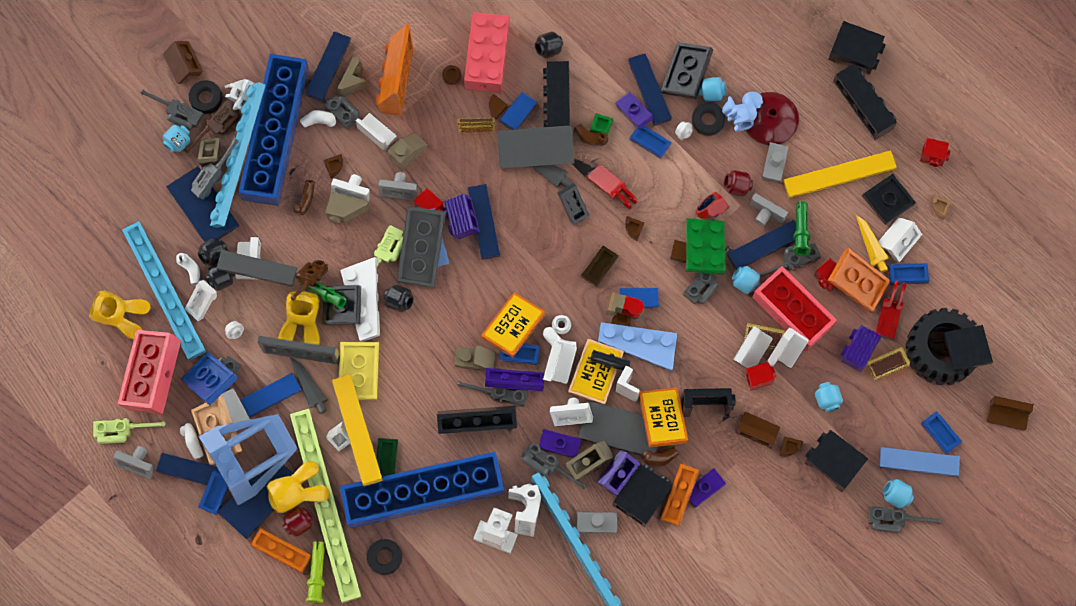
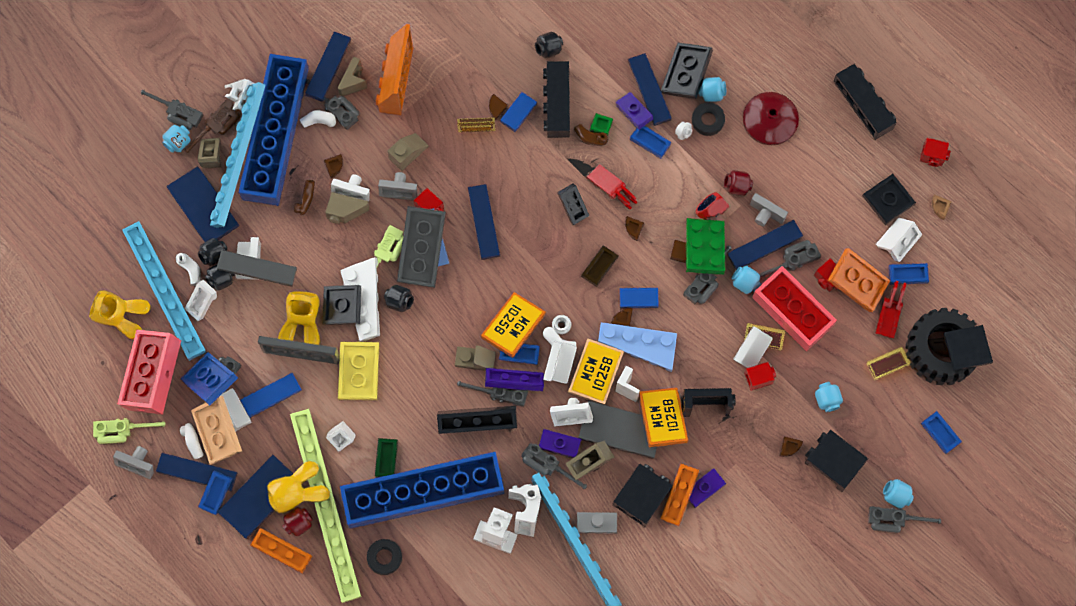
reddish brown panel [163,41,203,84] -> none
black tyre [189,80,222,114] -> none
dark grey piece [191,139,239,199] -> none
medium blue windscreen [198,414,297,505] -> none
white plate [225,321,244,339] -> none
dark grey bar [290,358,327,414] -> none
reddish brown piece [291,260,328,301] -> none
green pin [298,280,346,308] -> none
lime pin [305,541,325,604] -> none
yellow tile [332,374,383,486] -> none
white panel [356,113,397,151] -> none
reddish brown tile [442,65,461,85] -> none
dark purple brick [444,194,480,239] -> none
coral brick [464,12,510,93] -> none
dark grey tile [497,126,575,168] -> none
dark grey bar [533,165,572,188] -> none
black pin [590,349,631,371] -> none
dark purple brick [597,451,640,495] -> none
leg [606,292,644,319] -> none
reddish brown arm [642,447,679,466] -> none
light blue animal [722,92,763,132] -> none
reddish brown panel [735,412,780,448] -> none
light grey tile [762,142,789,183] -> none
white panel [767,327,809,368] -> none
yellow tile [783,151,897,198] -> none
green pin [793,201,811,256] -> none
black panel [828,21,886,75] -> none
dark purple brick [840,325,881,373] -> none
yellow bar [856,215,889,273] -> none
medium blue tile [879,447,960,477] -> none
reddish brown panel [987,396,1034,431] -> none

